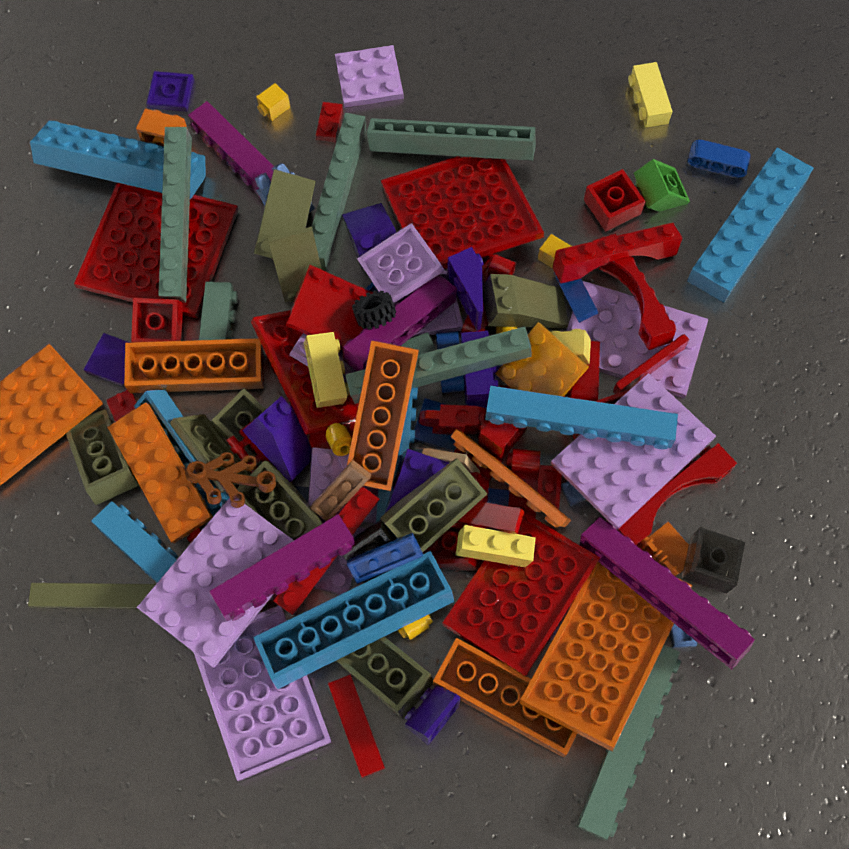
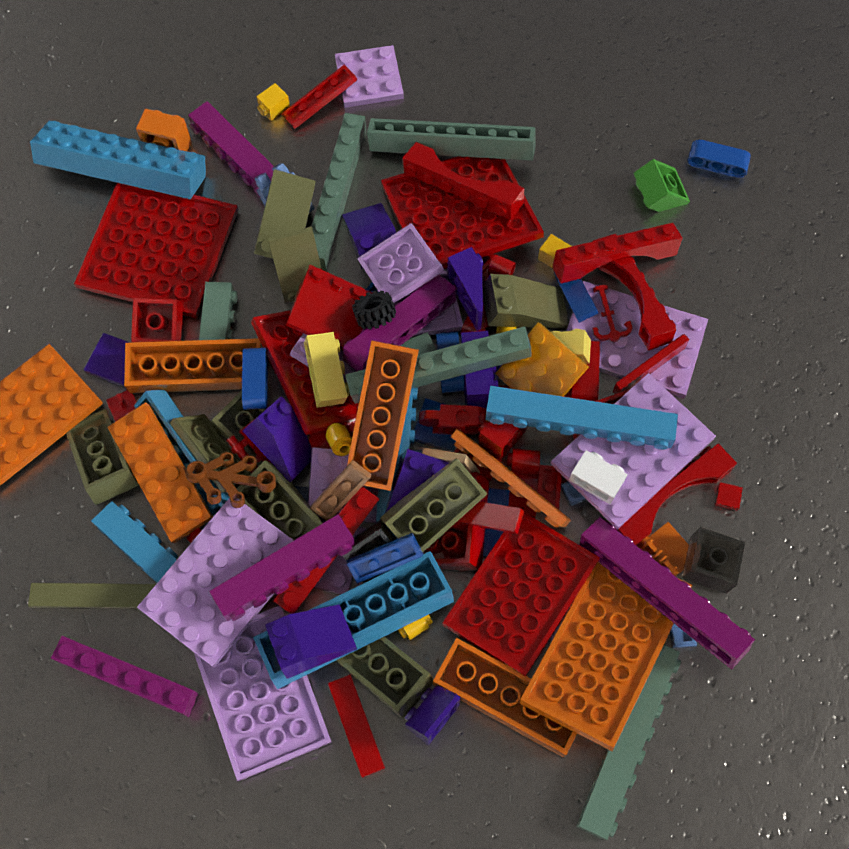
dark purple tile [146,71,194,112] -> none
sand green brick [159,127,192,303] -> none
red plate [315,102,343,143] -> none
light yellow brick [456,525,535,567] -> none
red brick [584,169,645,232] -> none
light yellow brick [628,62,673,128] -> none
dark azure brick [687,148,814,303] -> none
none -> magenta brick [51,636,199,717]
none -> blue beam [242,348,268,410]
none -> dark purple slope [265,604,357,679]
none -> red tile [281,65,357,129]
none -> red arch [402,142,524,219]
none -> white brick [569,450,628,504]
none -> red piece [592,284,632,342]
none -> red tile [715,482,743,511]

